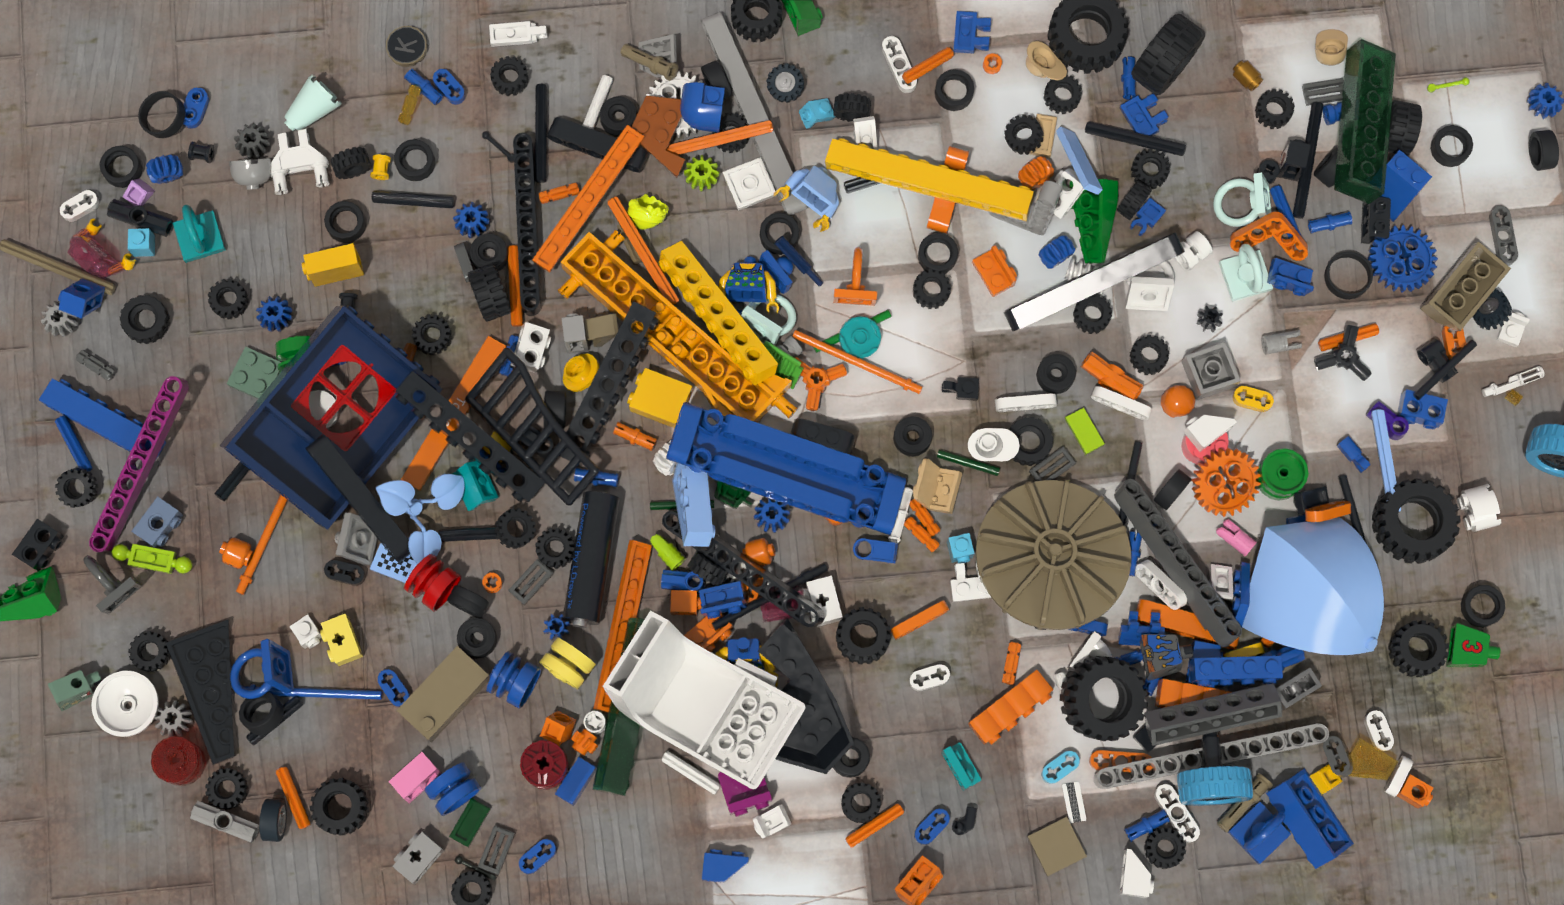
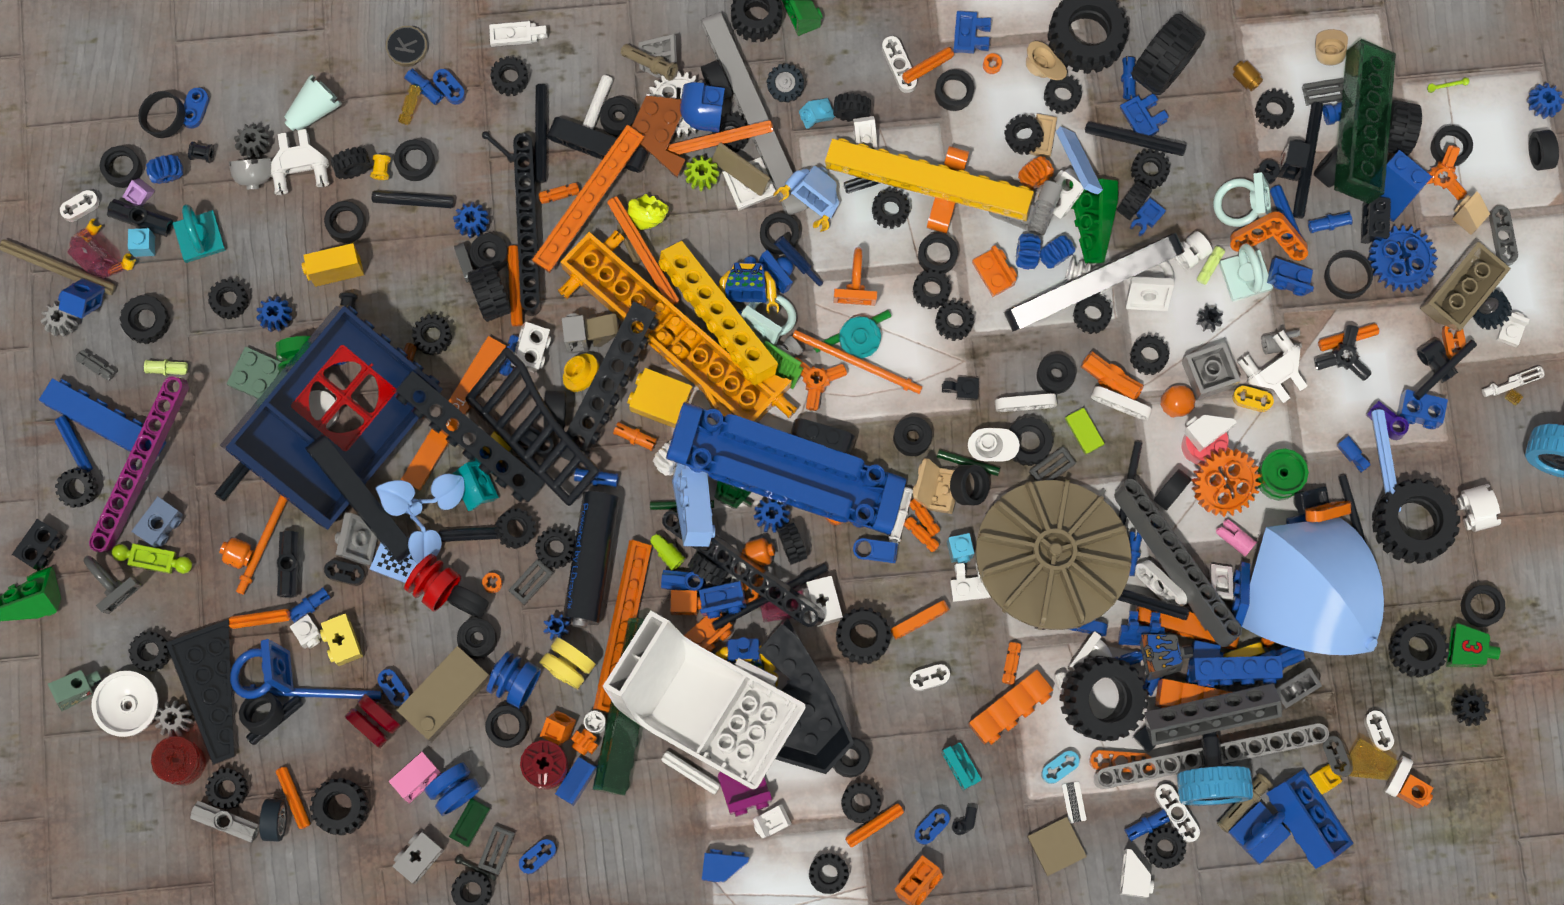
none -> yellowish green axle [144,359,188,376]
none -> orange axle [229,609,290,629]
none -> black piece [276,531,300,598]
none -> blue pin [289,587,331,623]
none -> dark red wheel [344,694,401,749]
none -> black tyre [485,705,528,748]
none -> dark tan slope [712,143,770,196]
none -> black tyre [777,523,807,565]
none -> black tyre [809,853,849,894]
none -> black tyre [872,188,910,229]
none -> black tyre [935,300,974,341]
none -> black tyre [950,465,990,505]
none -> blue gear [1015,233,1041,270]
none -> black axle [1118,589,1190,620]
none -> yellowish green axle [1197,246,1225,285]
none -> white connector [1237,330,1307,403]
none -> orange bush [1427,145,1467,200]
none -> black gear [1451,689,1491,727]
none -> tan slope [1452,191,1490,235]

